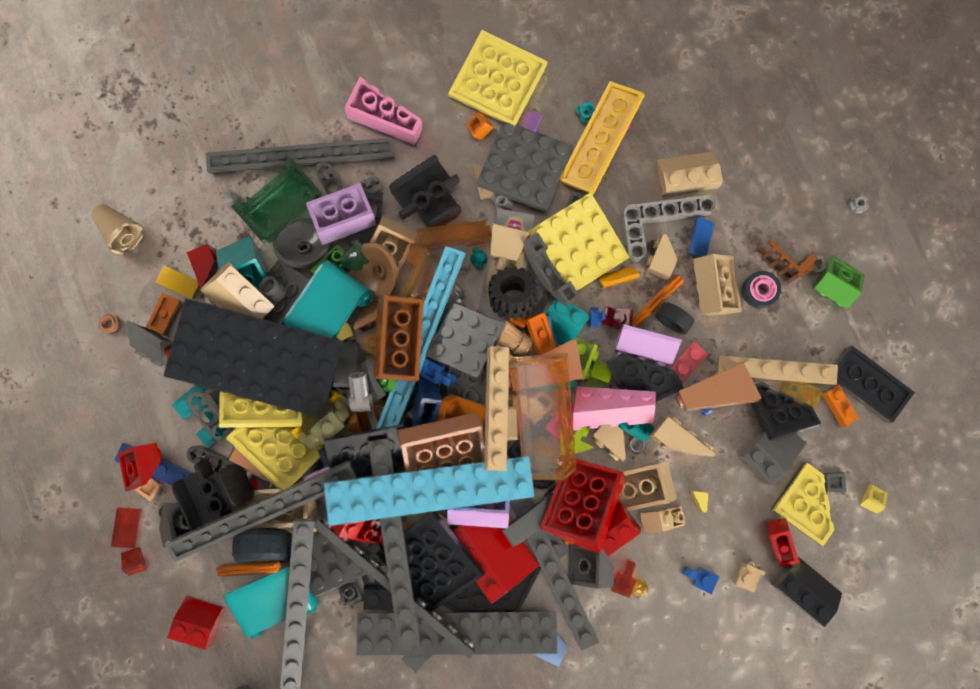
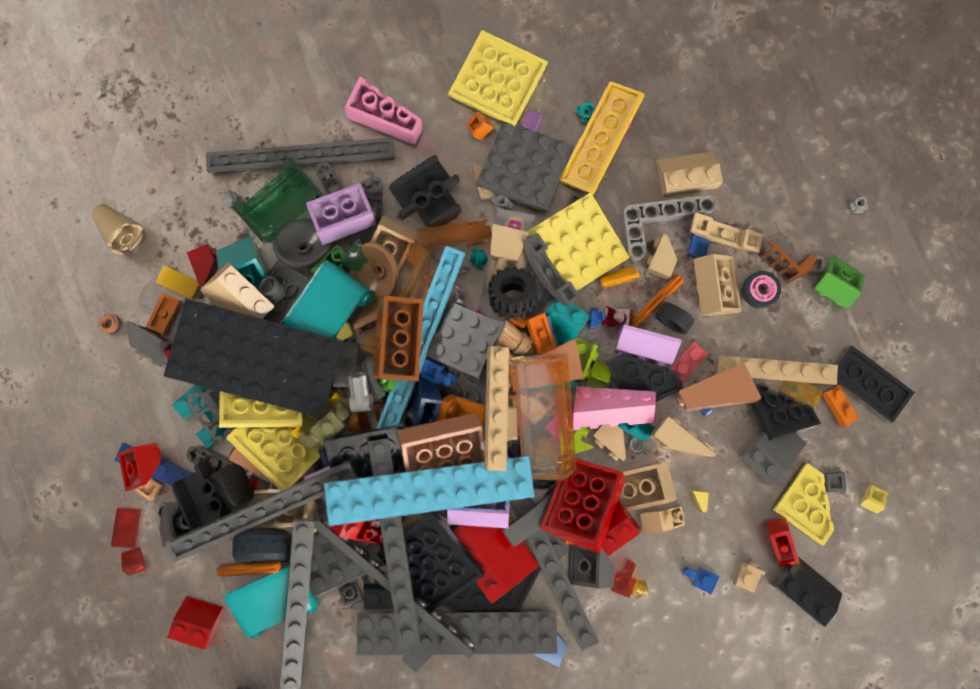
none -> tan slope [690,212,764,253]

